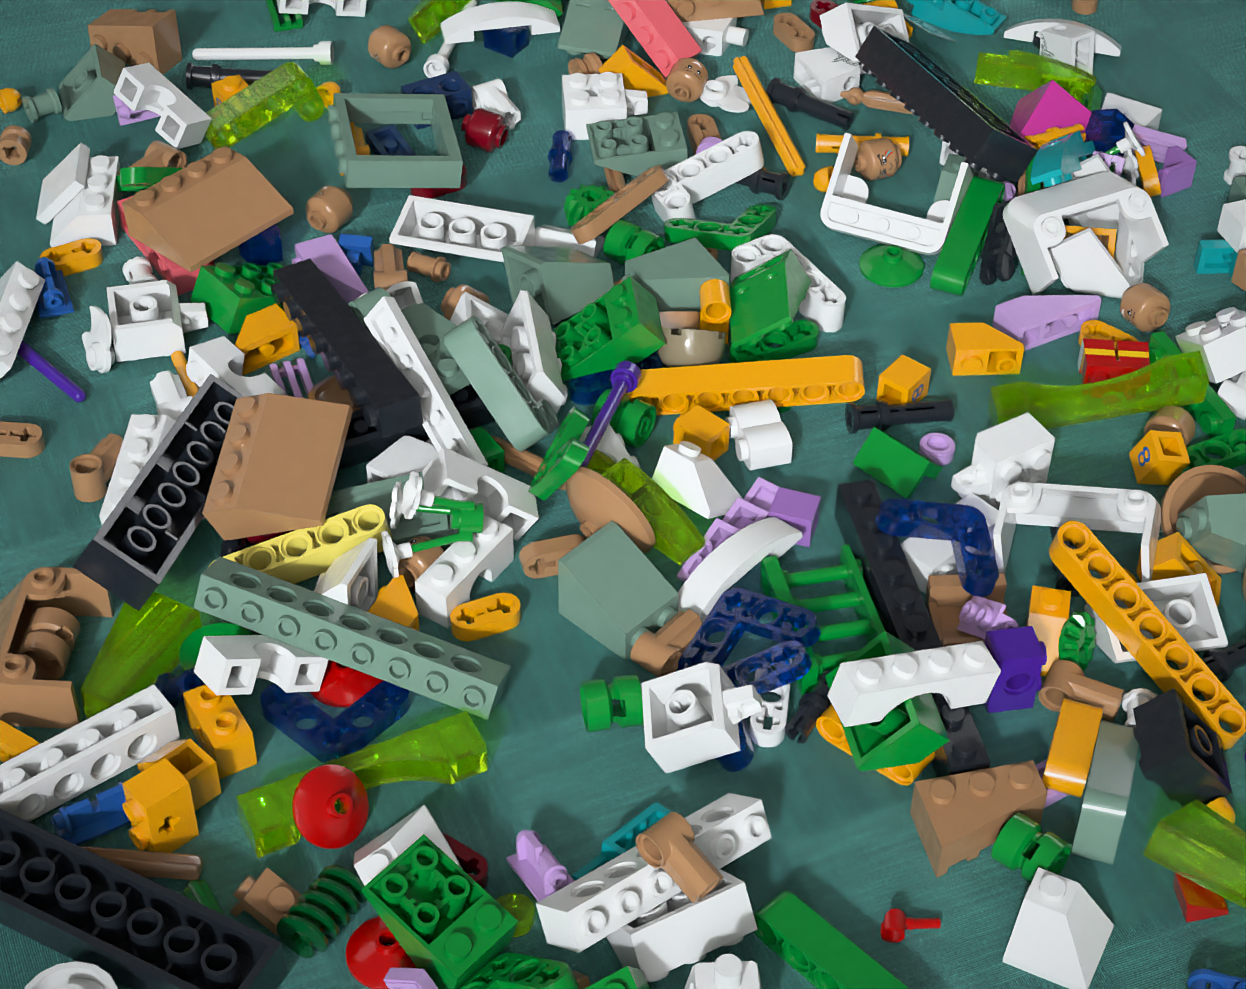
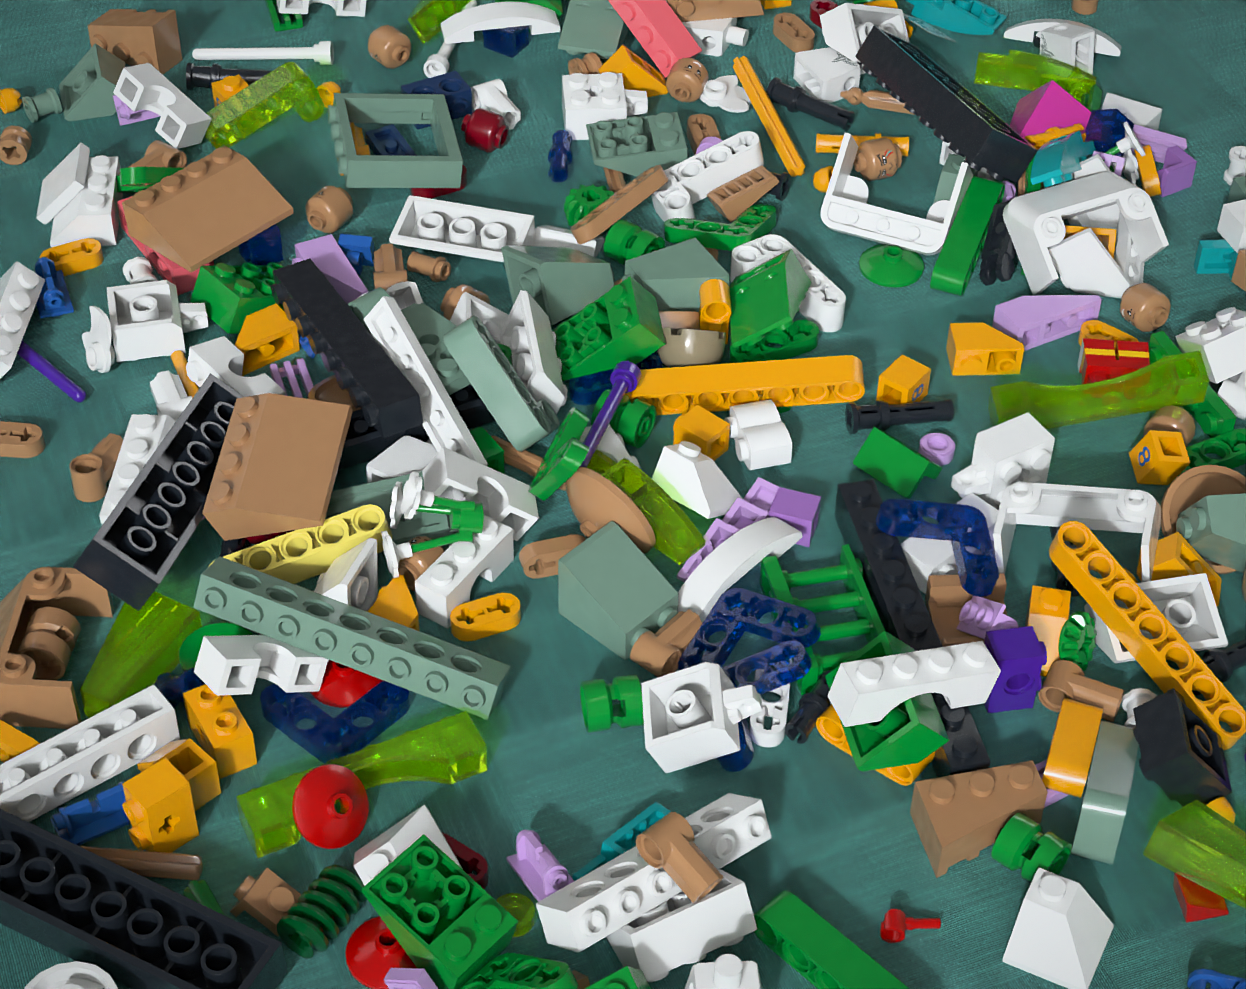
none -> medium nougat slope [706,165,779,222]

